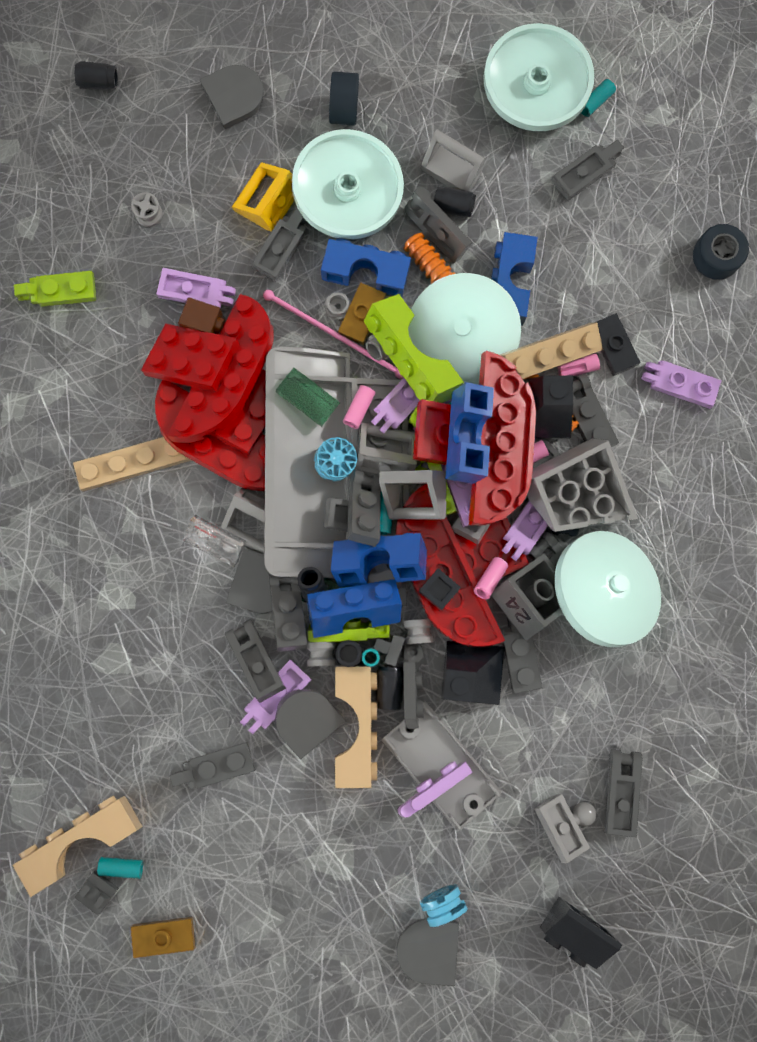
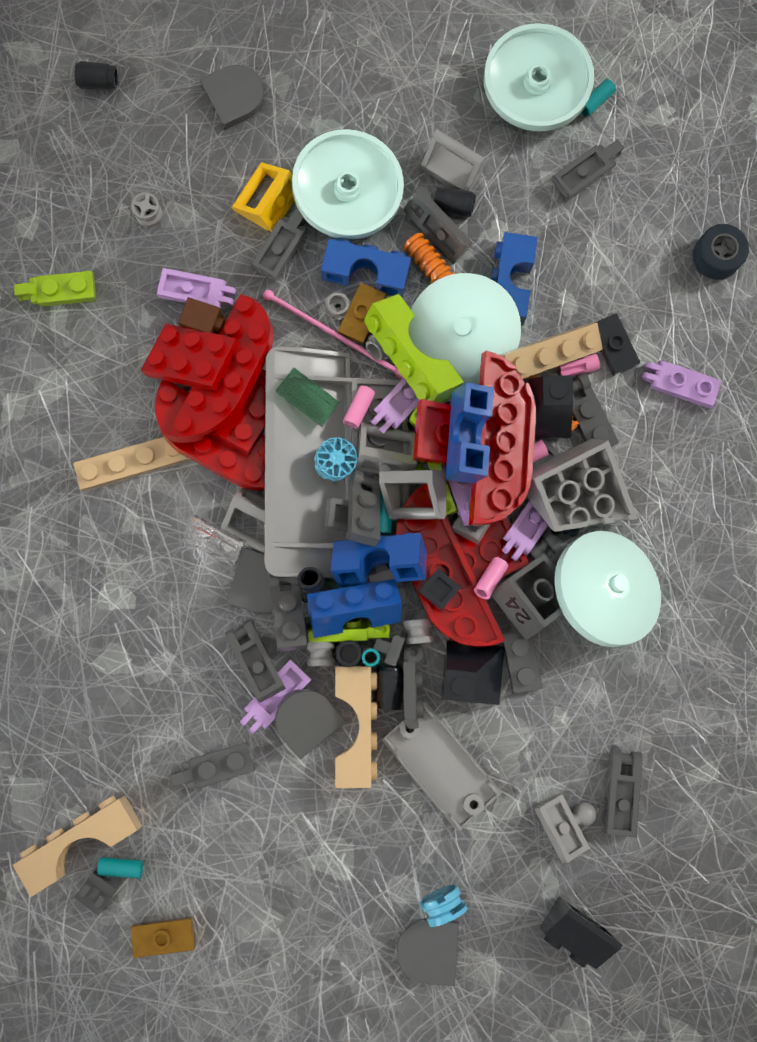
black wheel [329,71,359,126] -> none
lavender hinge [398,761,472,817] -> none

